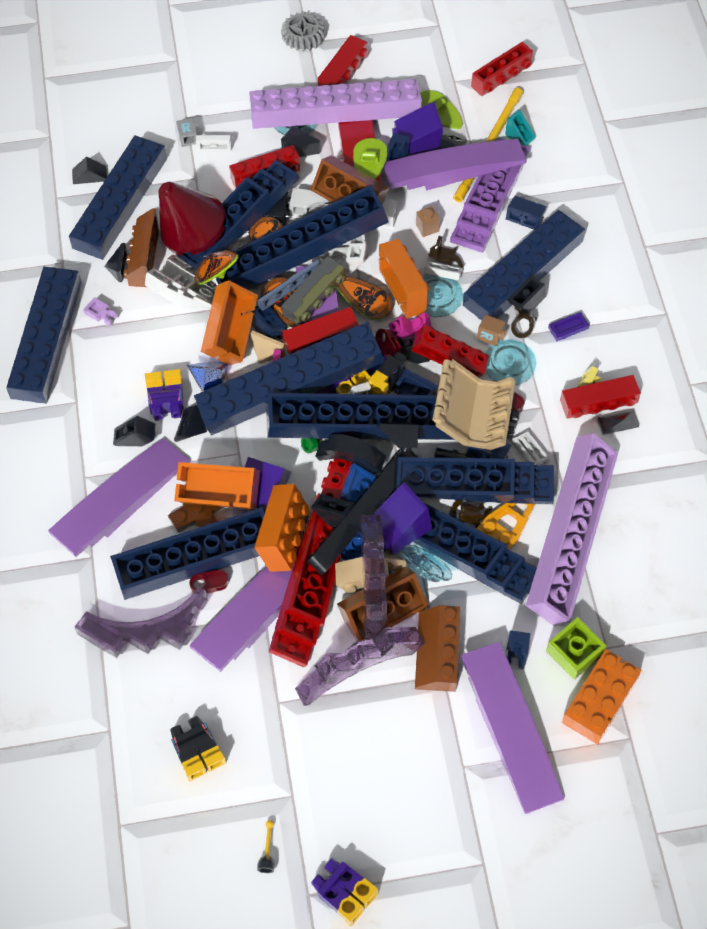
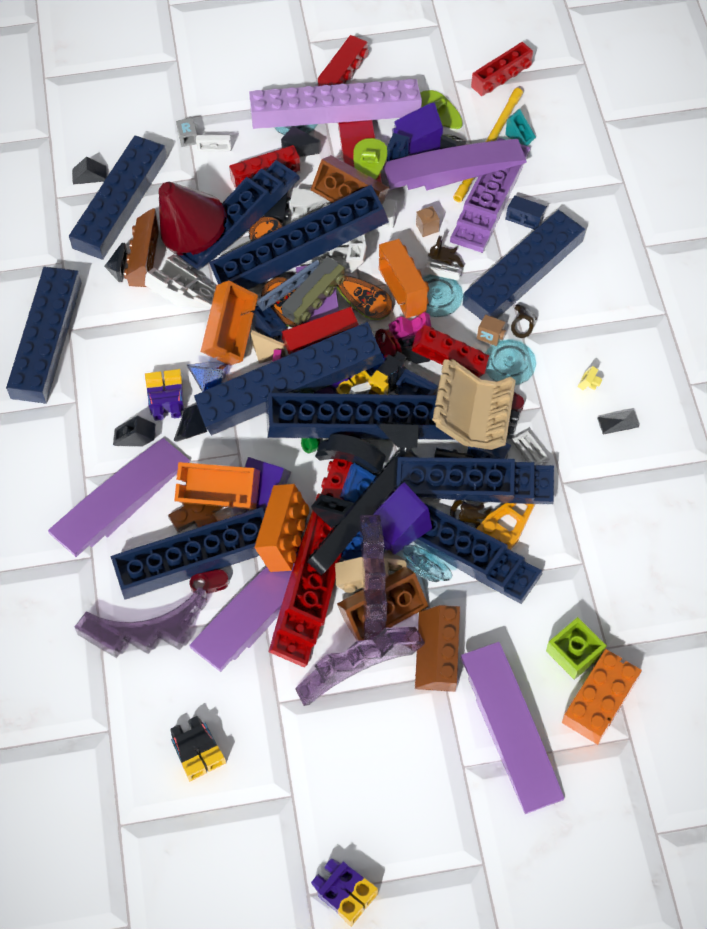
lavender plate [83,297,117,326] -> none
shield [194,250,238,285] -> none
hinge [257,820,275,874] -> none
light grey gear [281,12,325,51] -> none
dark blue hinge [506,630,531,669] -> none
black slope [507,276,546,311] -> none
lavender brick [525,433,618,625] -> none
dark purple tile [548,312,589,342] -> none
red brick [560,375,641,419] -> none

